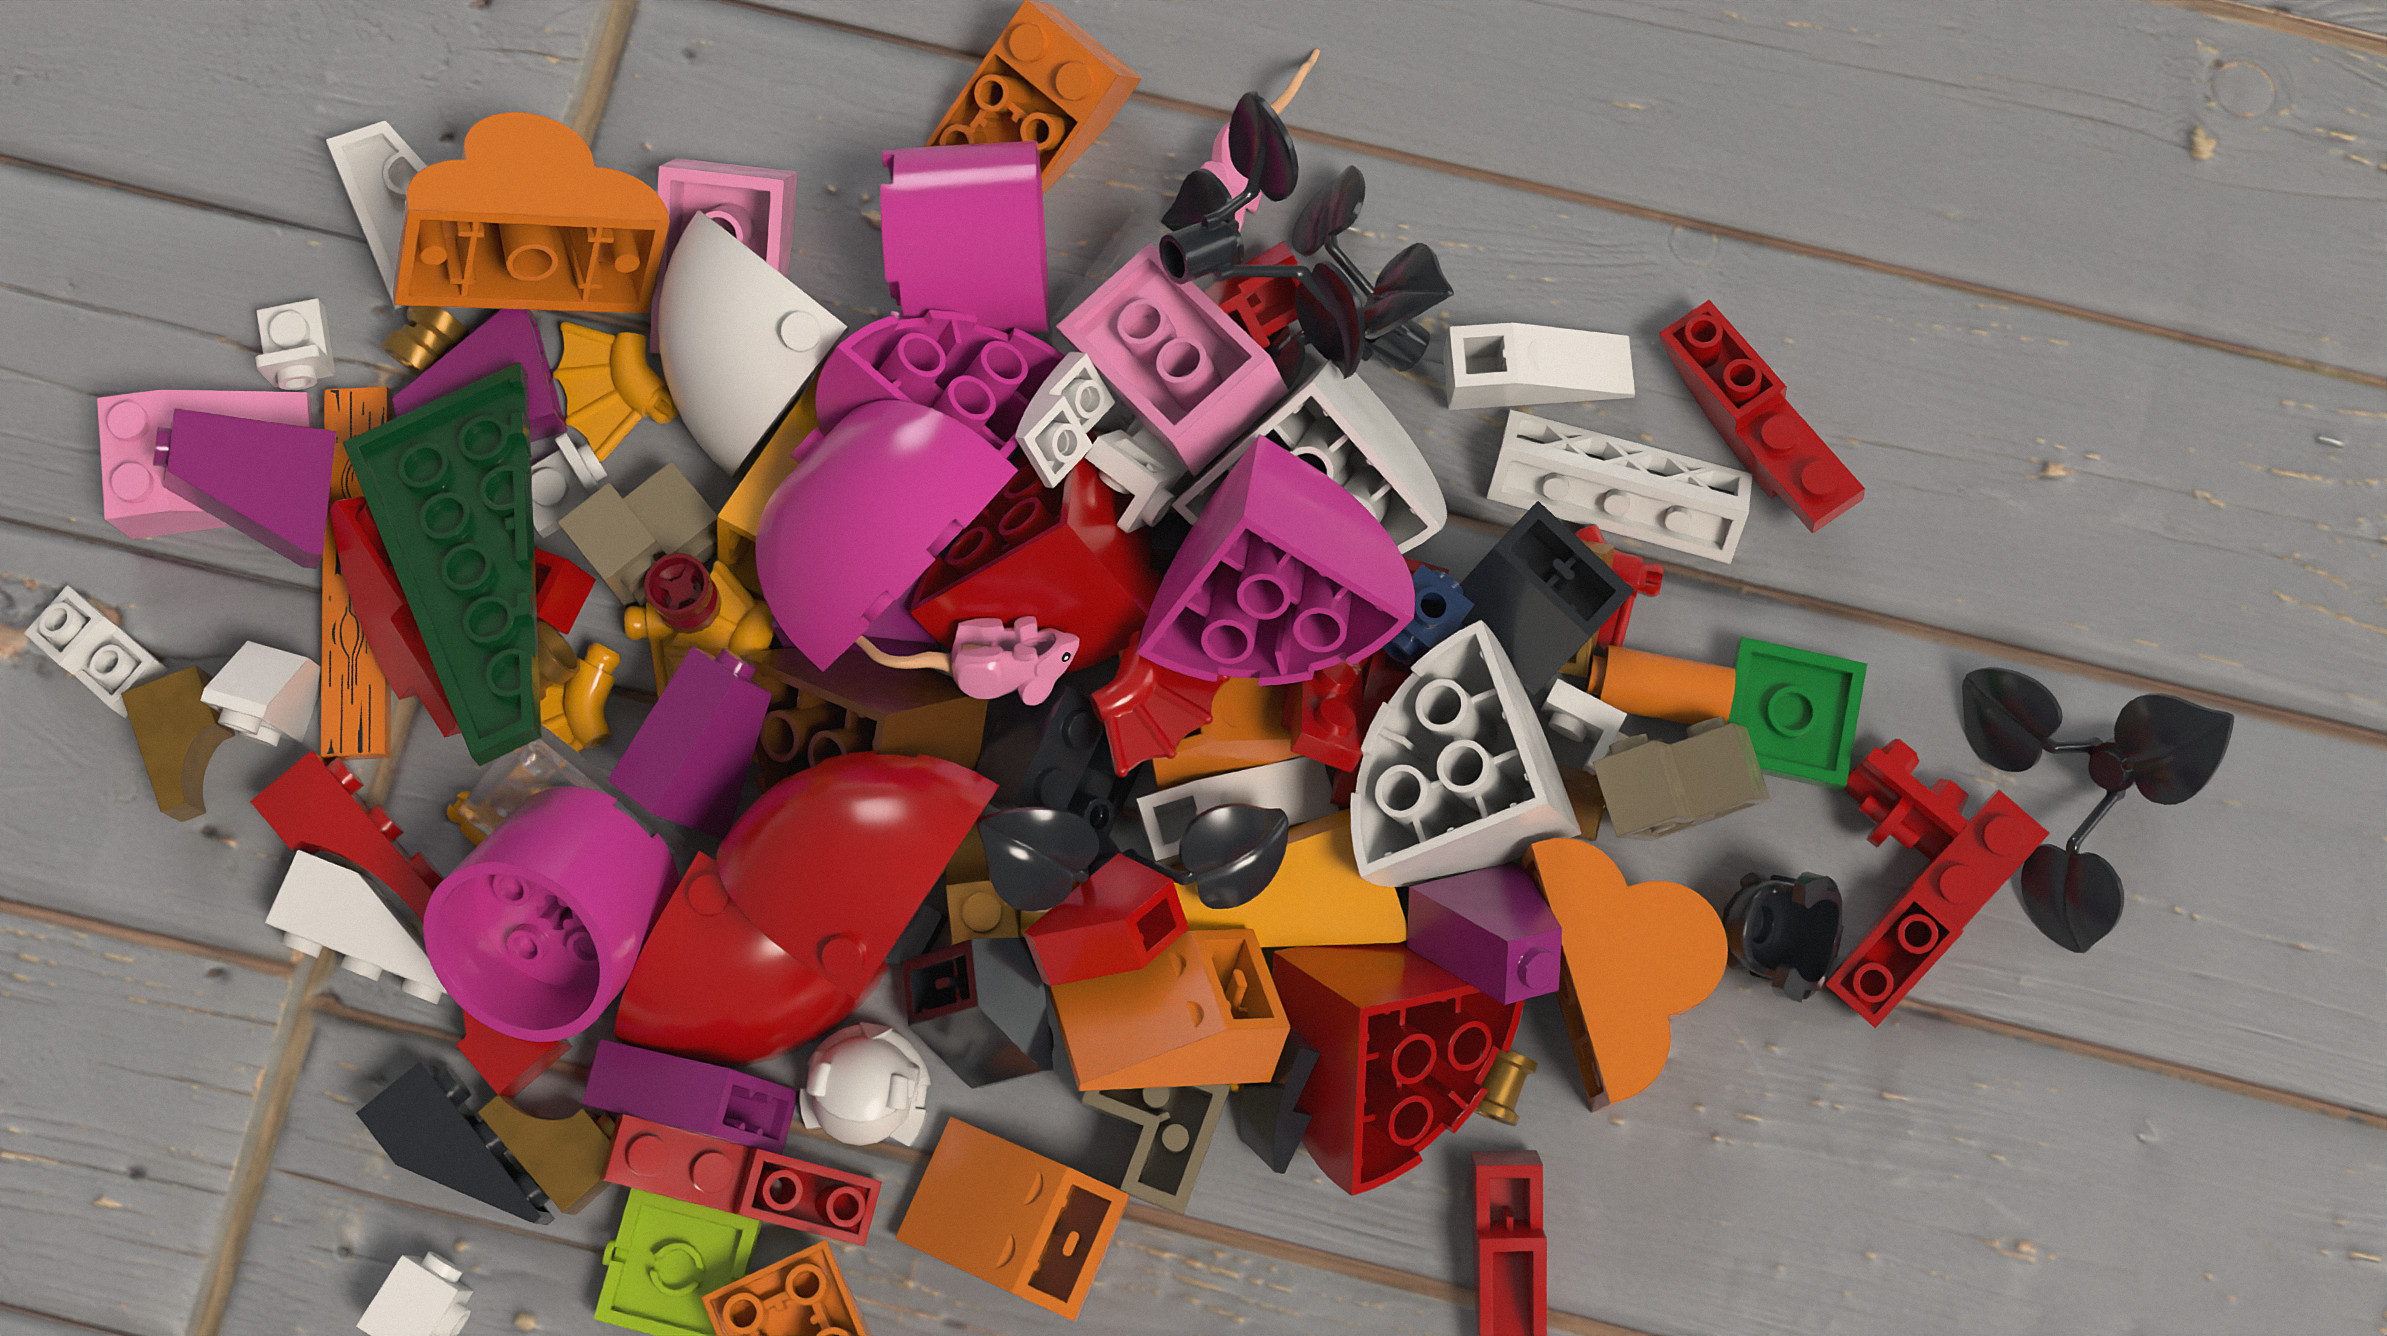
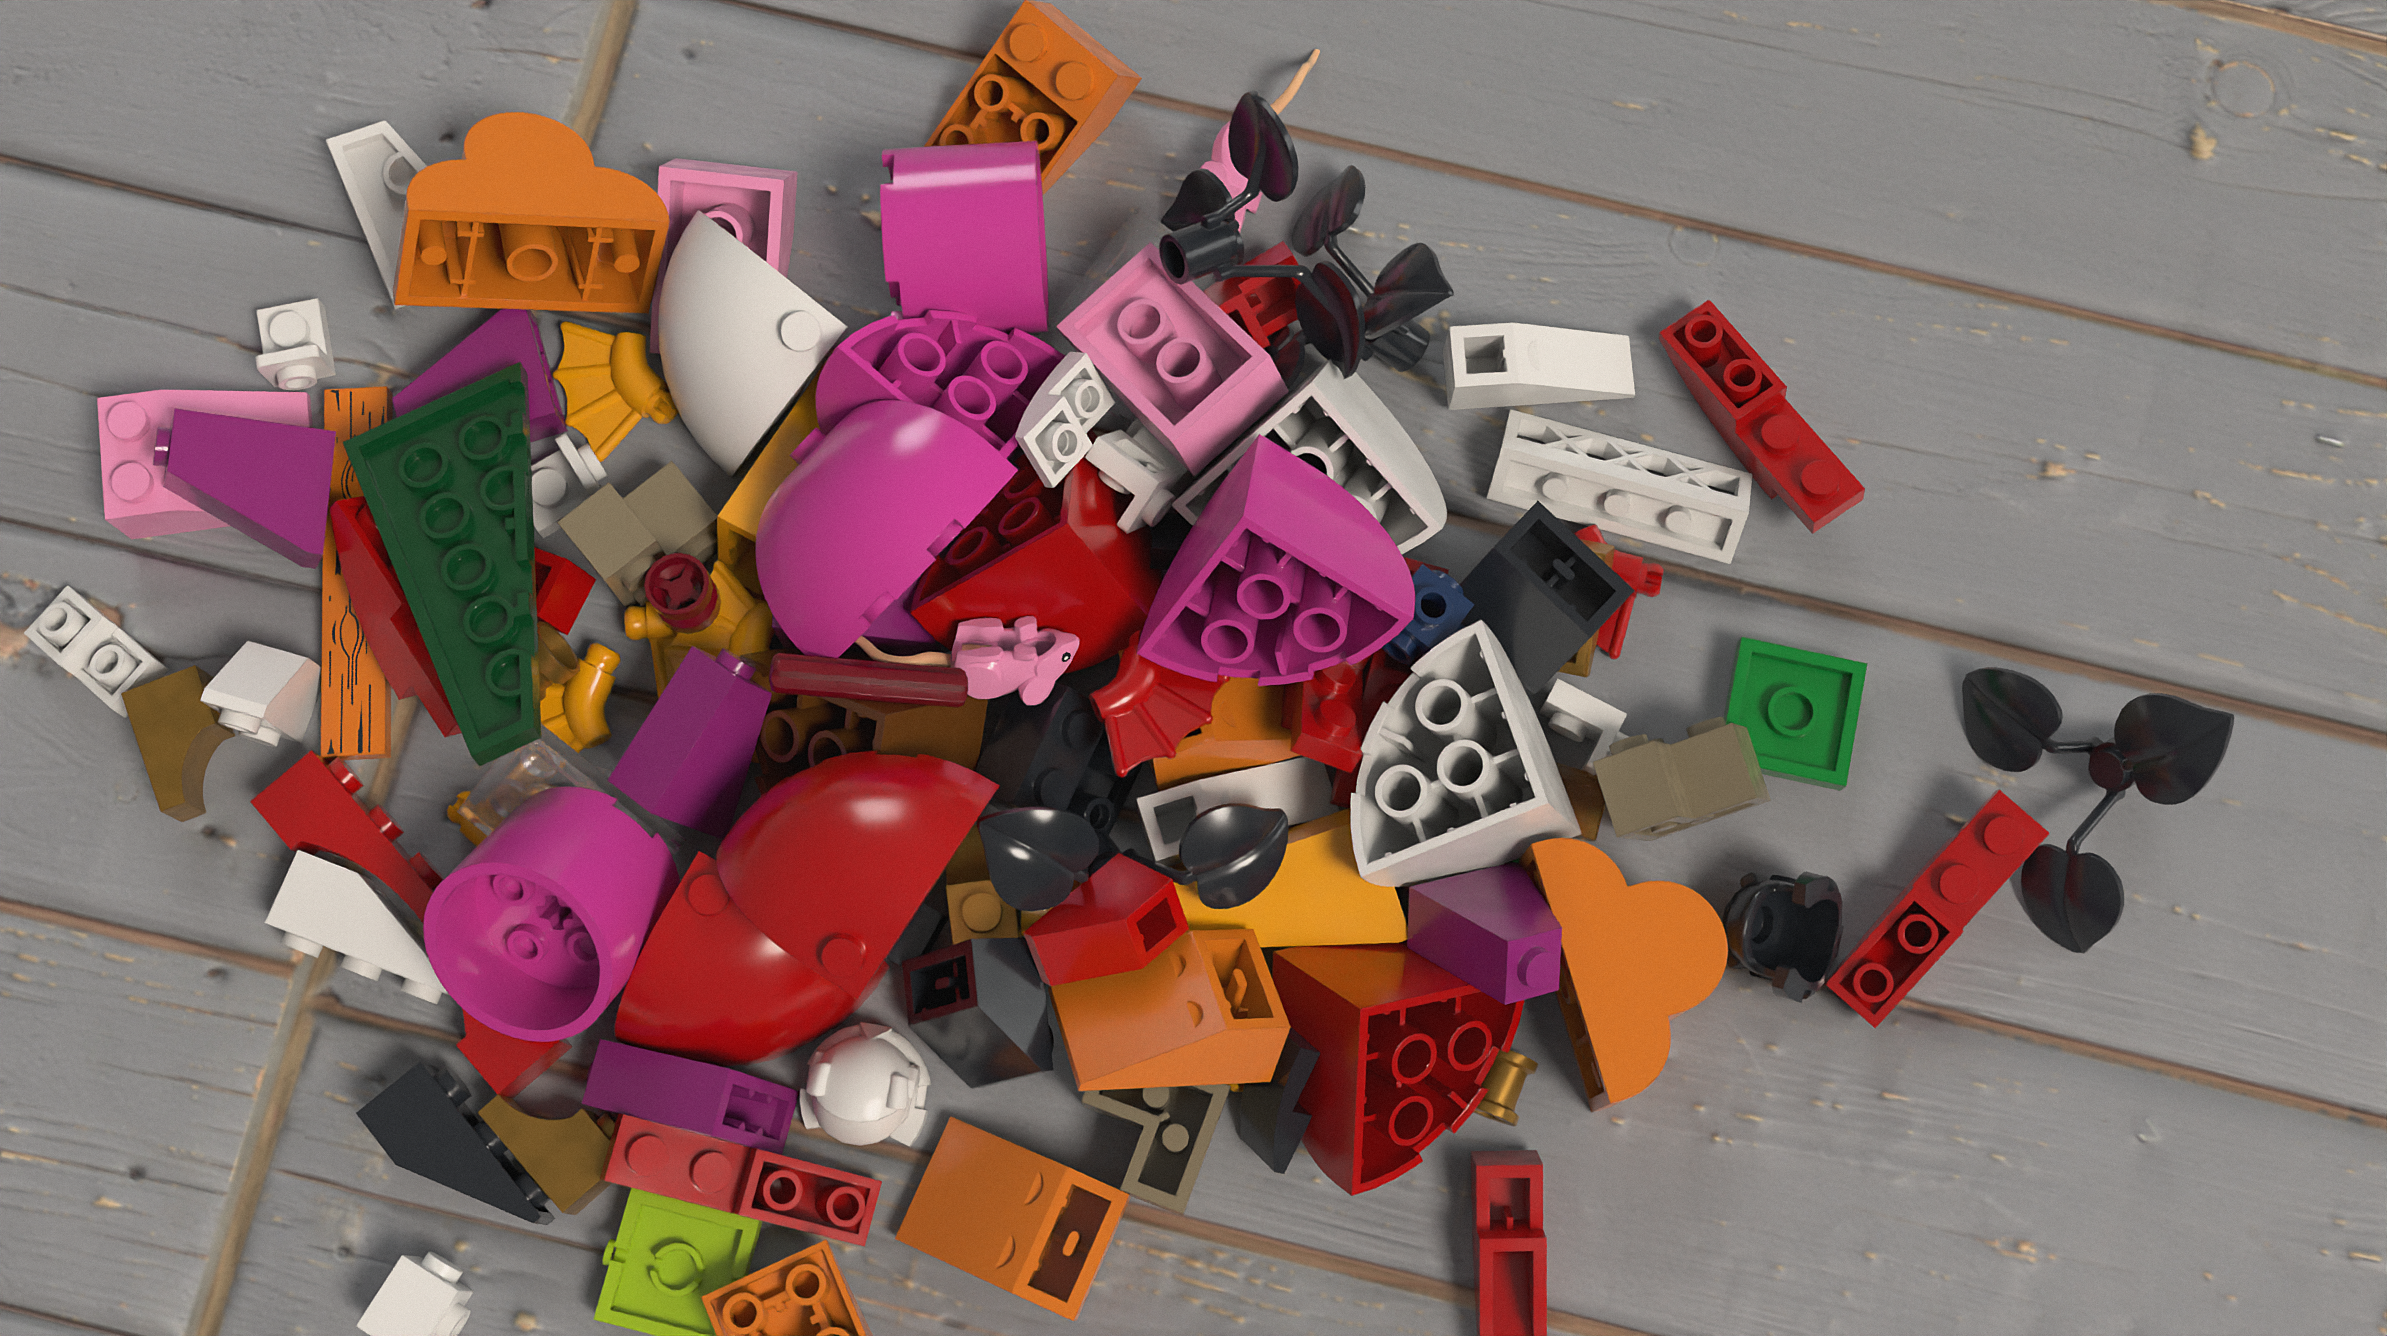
pearl gold wheel [381,306,470,376] -> none
orange brick [1585,645,1736,725] -> none
red hips [1843,739,1969,859] -> none
none -> dark red axle [769,653,968,708]

